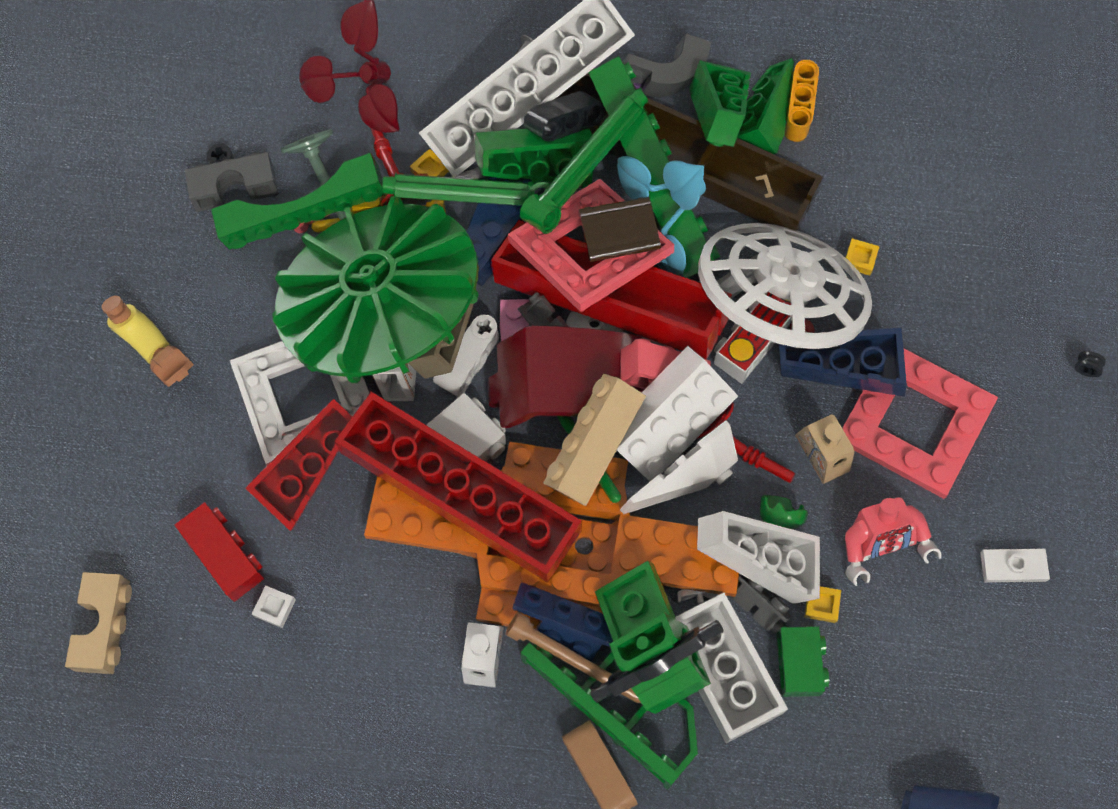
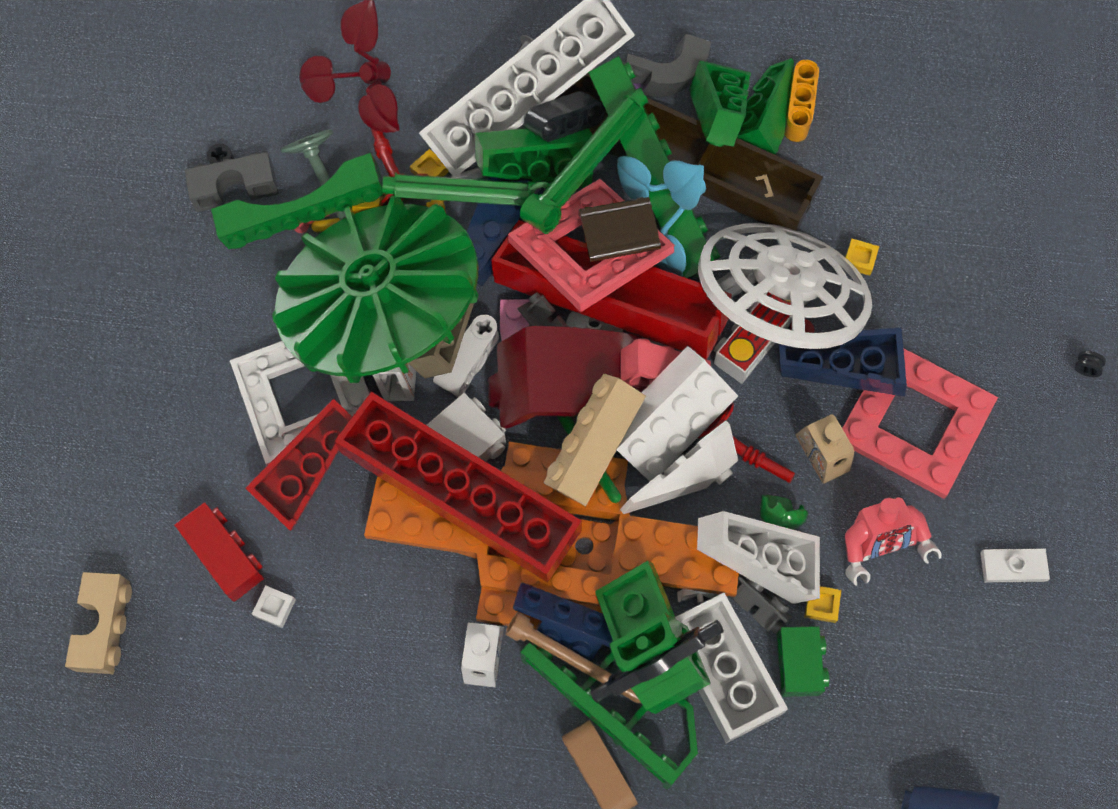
piece [101,296,194,387] -> none

